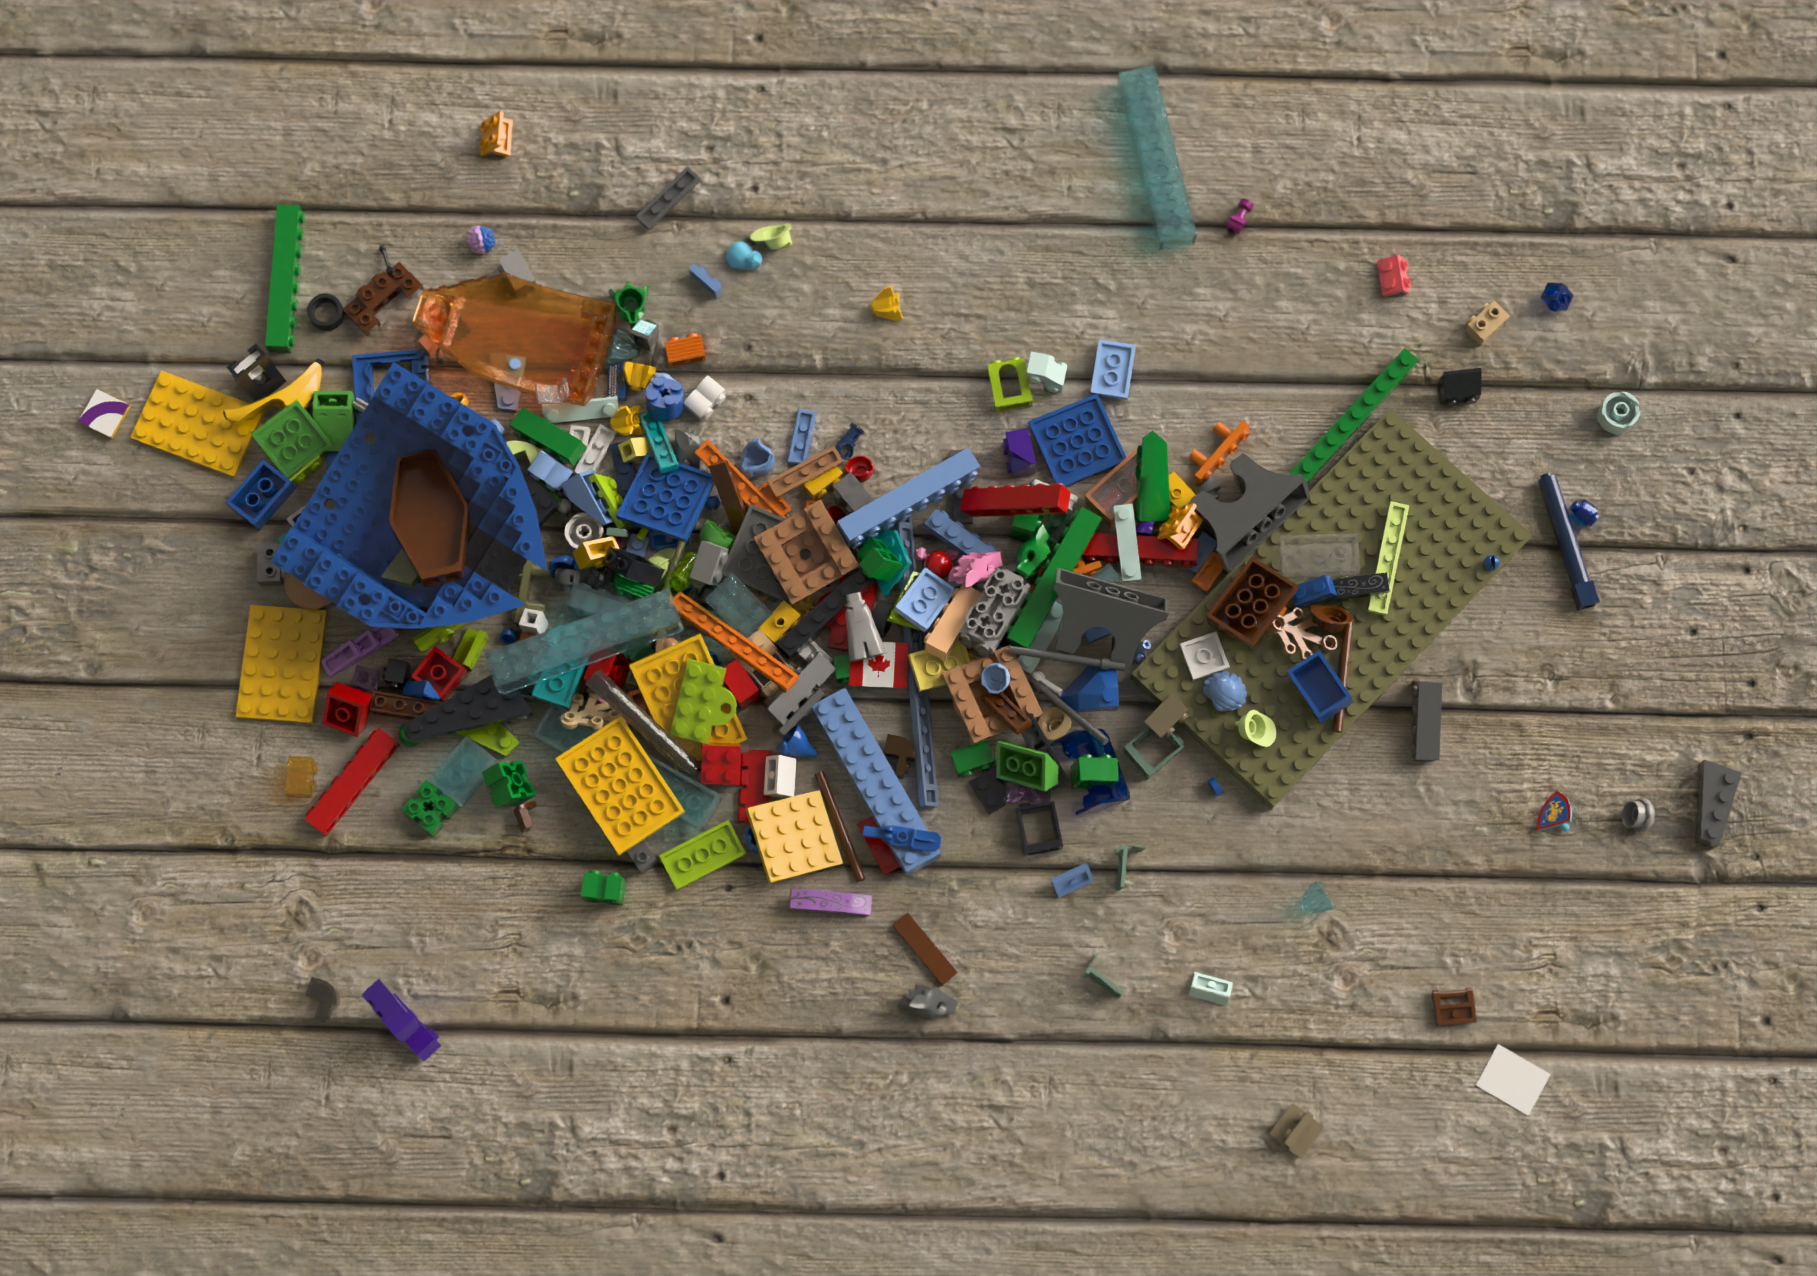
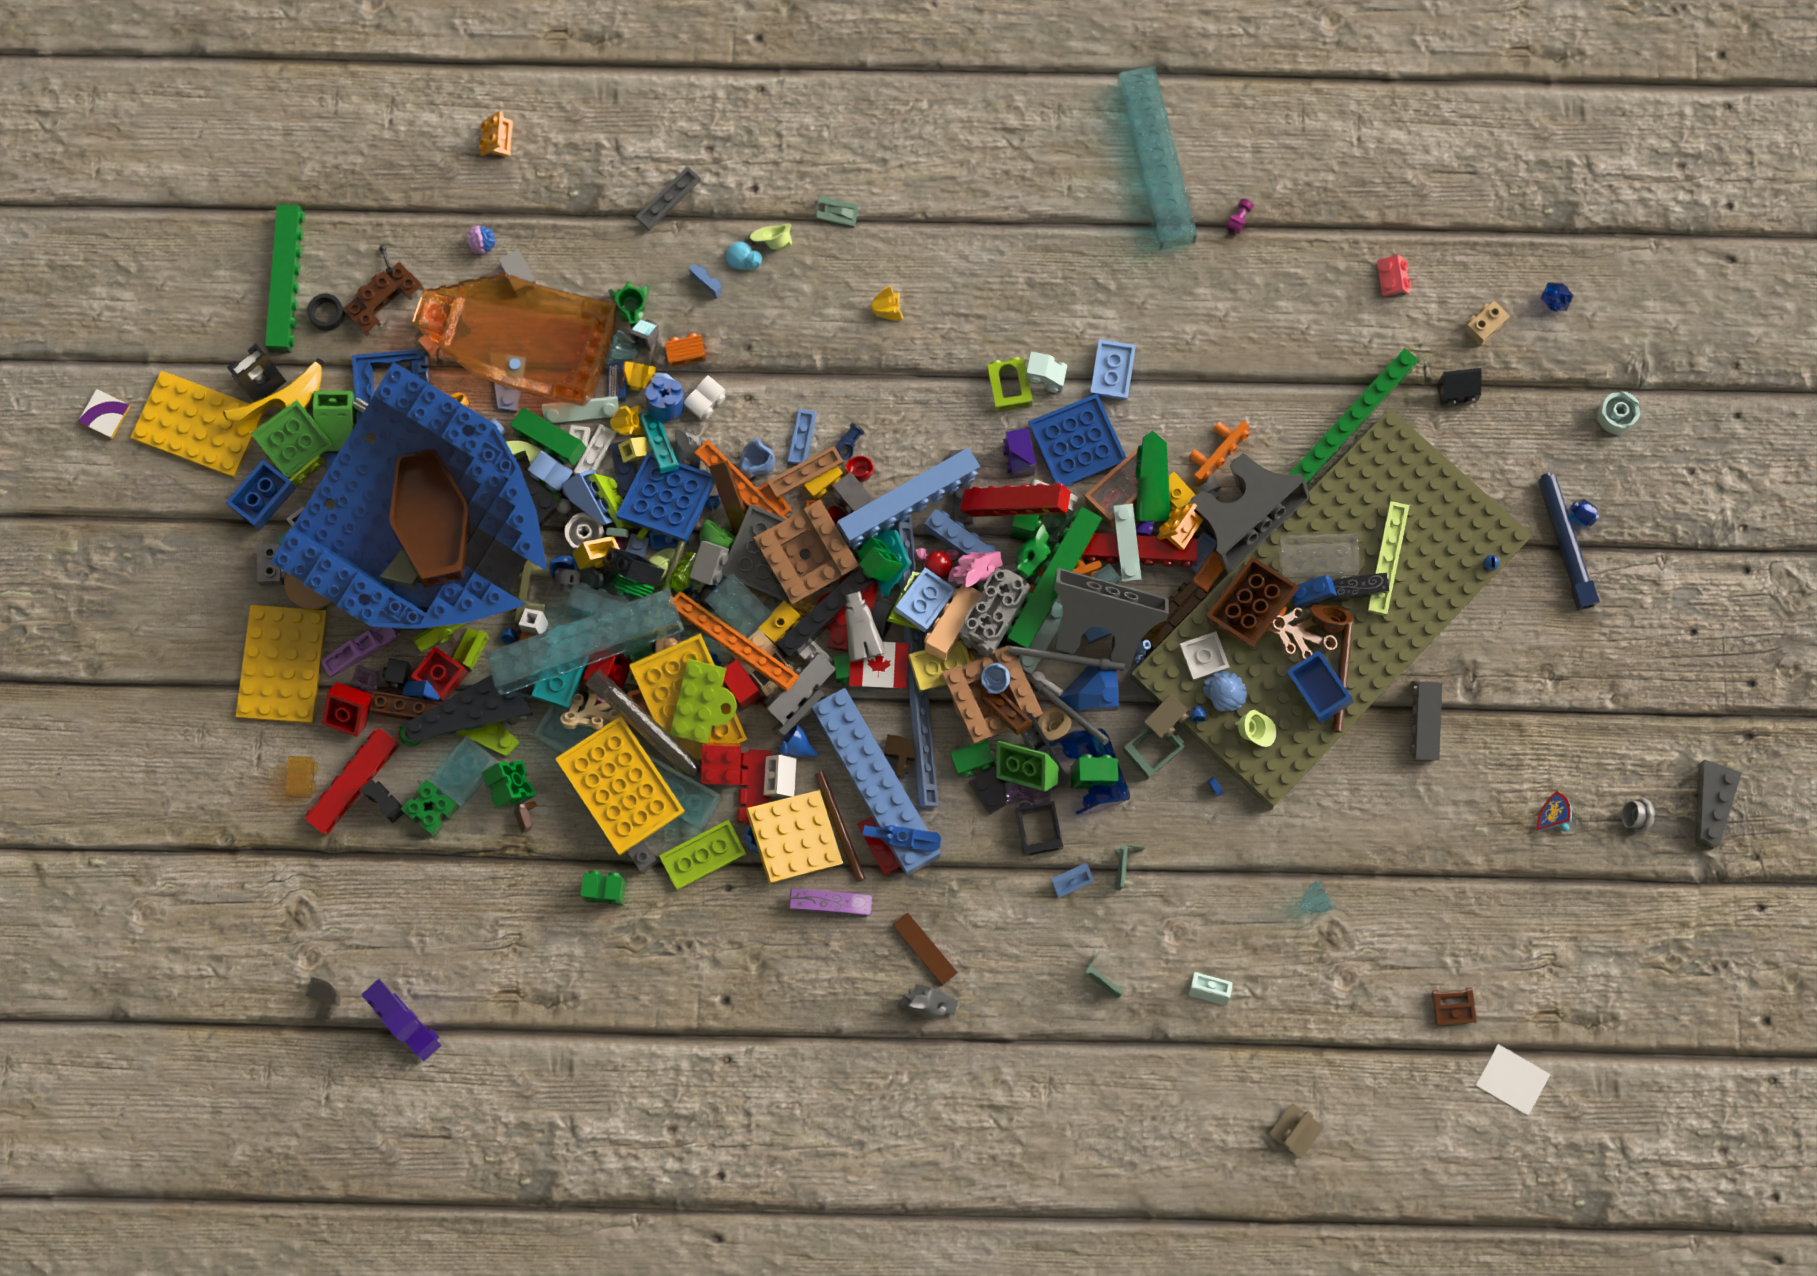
clear bracket [535,378,569,404] -> none
none -> black brick [360,779,404,824]
none -> sand green piece [815,191,859,227]
none -> dark brown brick [1141,581,1207,652]
none -> blue hinge [1190,706,1206,722]

